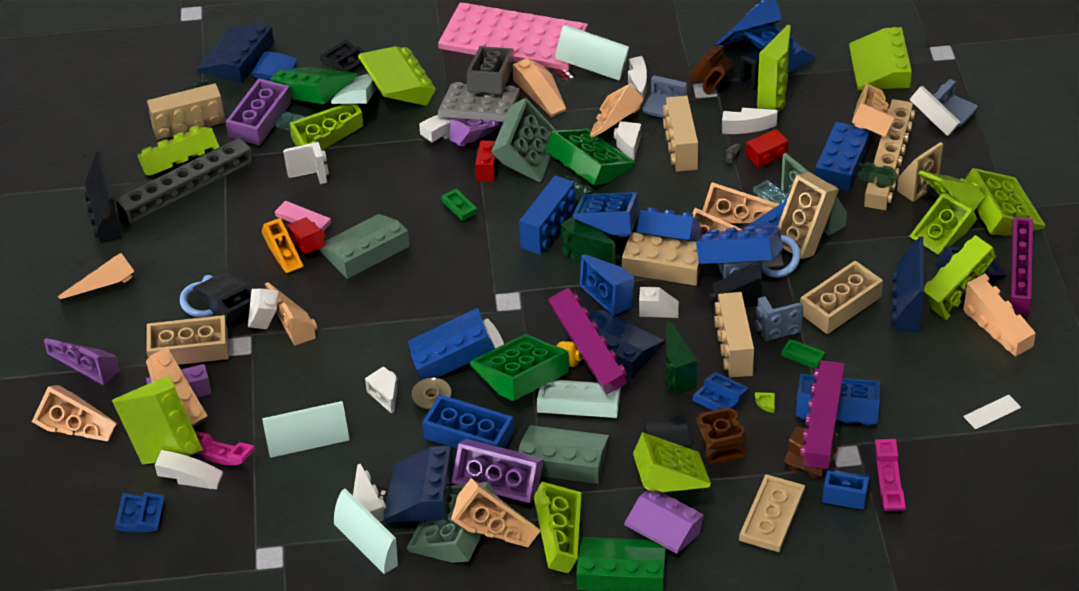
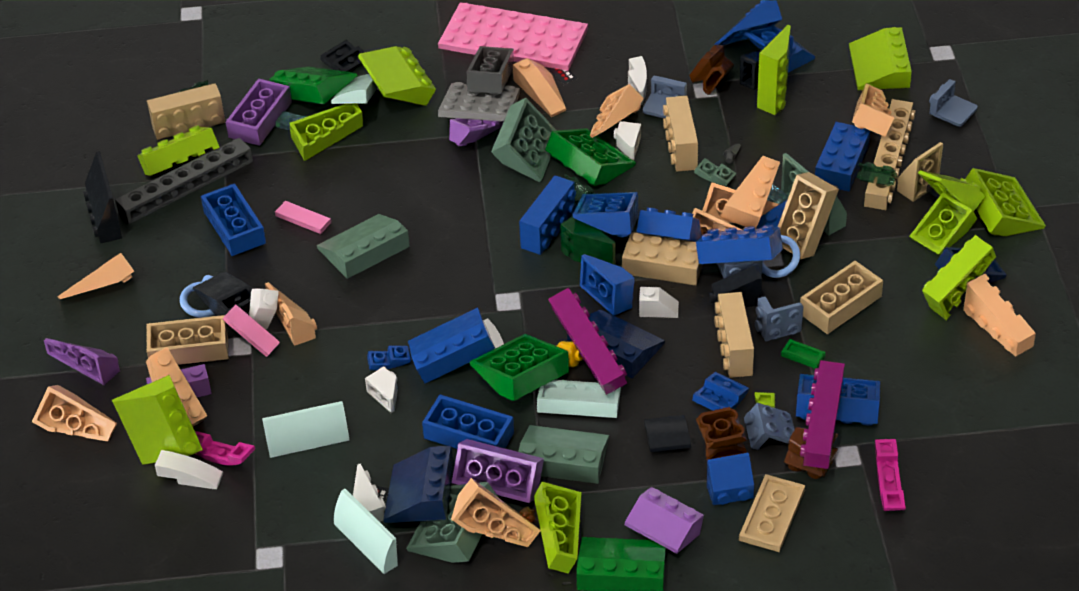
blue slope [114,492,164,532] -> none
dark blue slope [196,23,274,83] -> none
blue slope [251,52,297,81] -> none
light orange slope [262,218,304,274] -> none
white bracket [283,142,329,184] -> none
red brick [286,217,325,254] -> none
dark tan dish [411,378,451,409] -> none
white slope [419,115,456,142] -> none
green plate [441,188,478,221] -> none
red brick [475,140,499,182] -> none
light aqua slope [555,25,629,80] -> none
lime slope [633,432,711,492] -> none
dark green slope [665,321,697,395] -> none
white slope [722,108,778,134] -> none
red brick [746,129,789,168] -> none
blue slope [822,469,871,510] -> none
dark blue slope [892,236,924,333] -> none
white tile [910,86,960,136] -> none
white sticker [963,395,1021,429] -> none
magenta brick [1009,217,1033,315] -> none
none -> blue brick [201,183,266,256]
none -> bright pink tile [222,305,280,357]
none -> blue slope [367,346,411,370]
none -> clear orange plate [519,506,536,523]
none -> sand green slope [694,158,737,186]
none -> blue slope [707,453,754,506]
none -> light nougat wedge [720,156,780,229]
none -> sand blue bracket [744,403,795,450]

